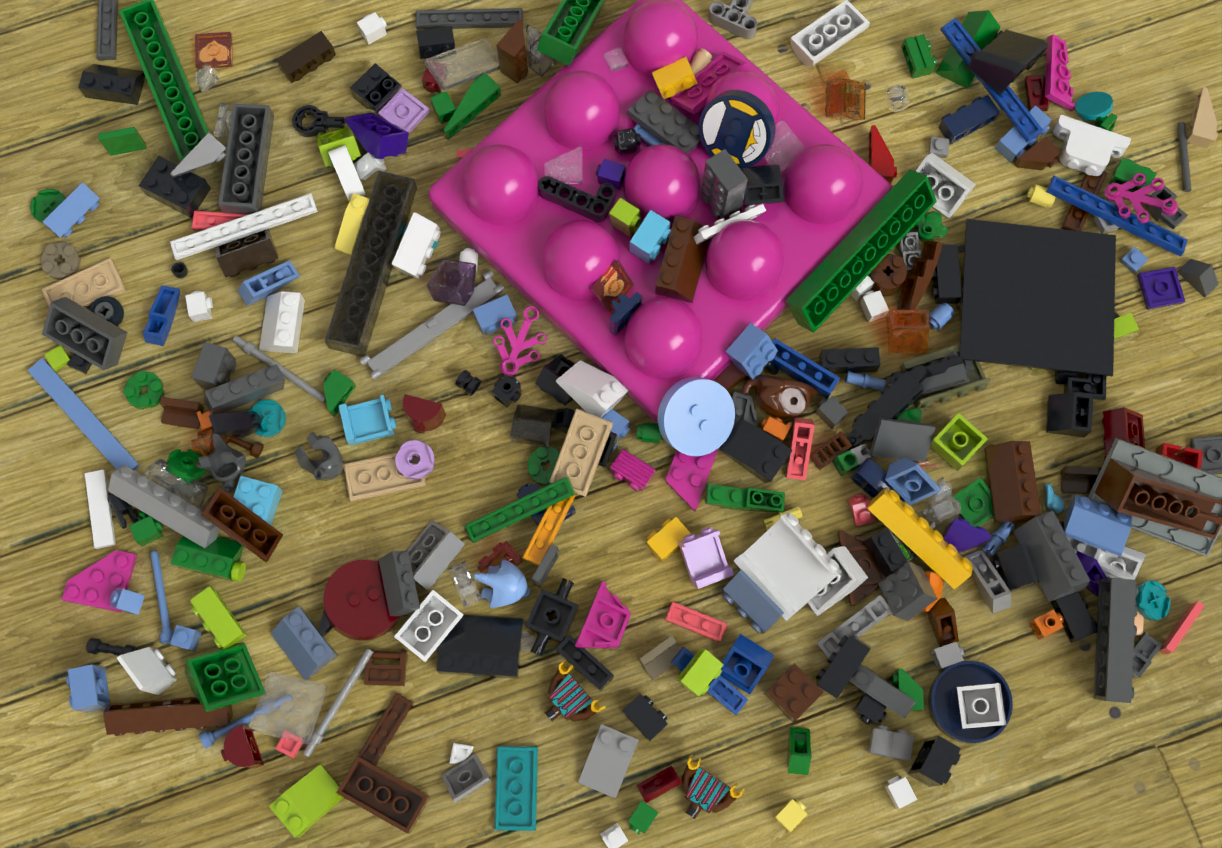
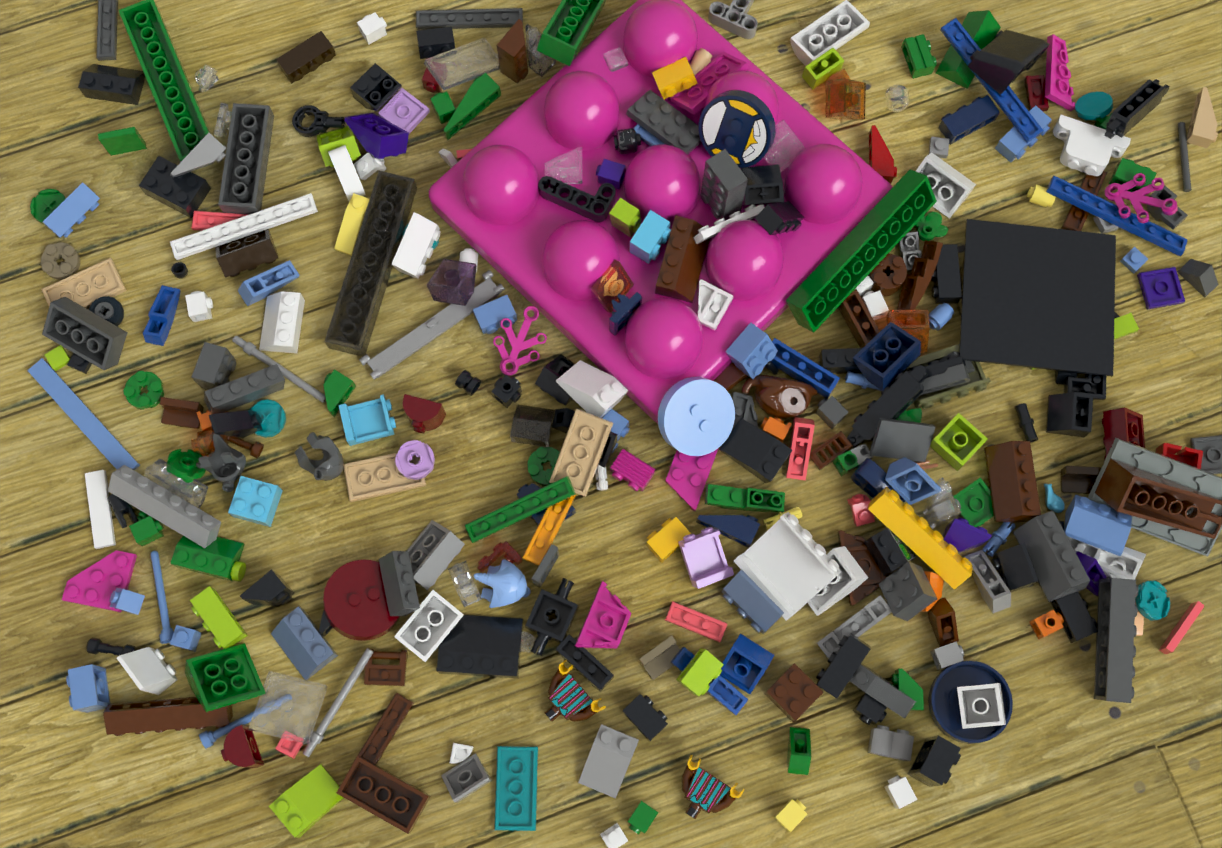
clear orange tile [195,32,233,69] -> none
reddish brown slope [200,488,283,562] -> none
dark red plate [636,766,682,803] -> none
green brick [637,423,664,444] -> none
reddish brown slope [1014,137,1061,171] -> none
dark grey slope [1133,632,1163,678] -> none
none -> black slope [240,569,294,606]
none -> white tile [438,149,457,168]
none -> white axle [595,465,608,491]
none -> dark blue slope [696,515,760,548]
none -> white wing [698,279,734,331]
none -> black brick [755,201,805,235]
none -> lime brick [802,47,844,90]
none -> reddish brown brick [838,289,880,348]
none -> dark blue slope [853,322,921,391]
none -> black pin [1014,403,1038,443]
none -> black hinge [1104,79,1170,139]

